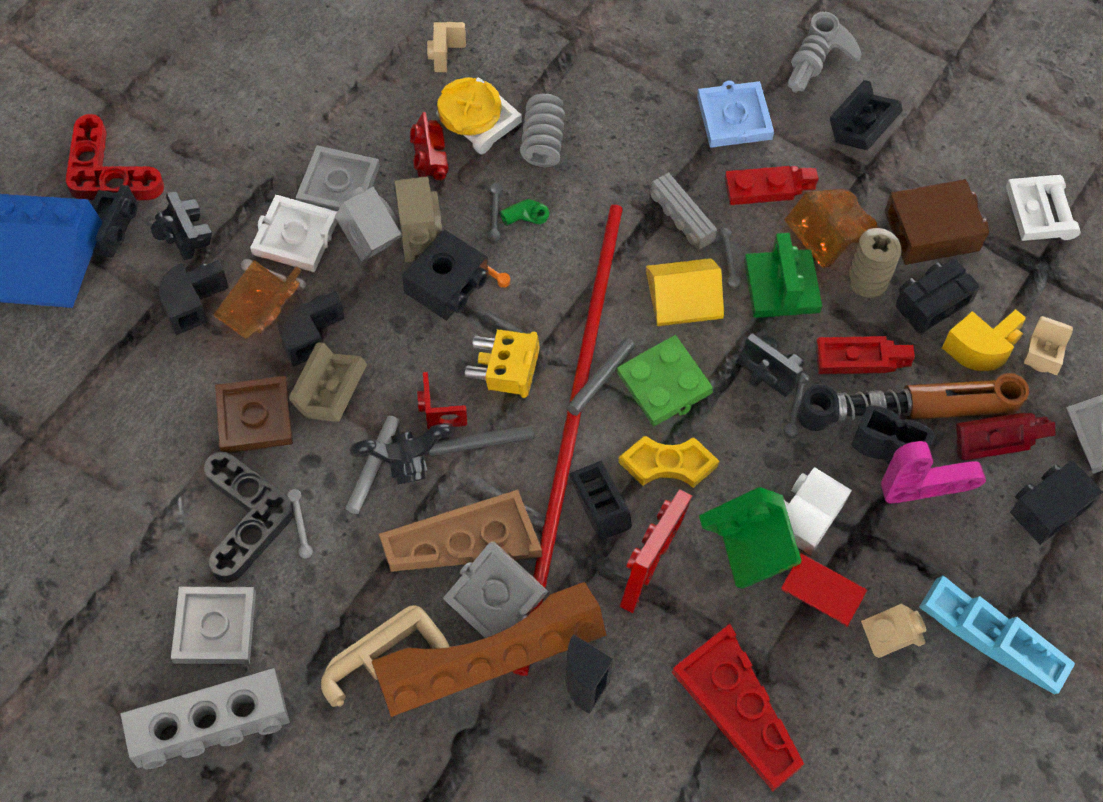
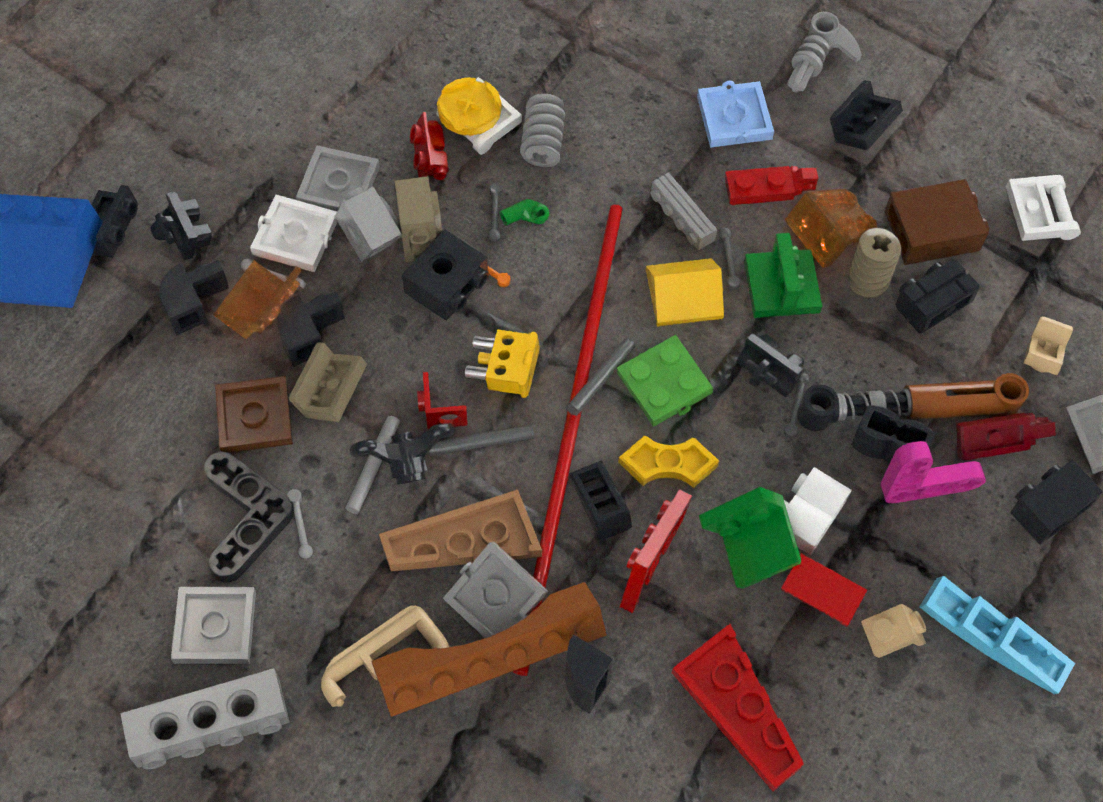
red beam [66,114,164,200] -> none
tan bracket [427,22,466,72] -> none
red hinge [816,336,915,374] -> none
yellow brick [942,309,1026,371] -> none

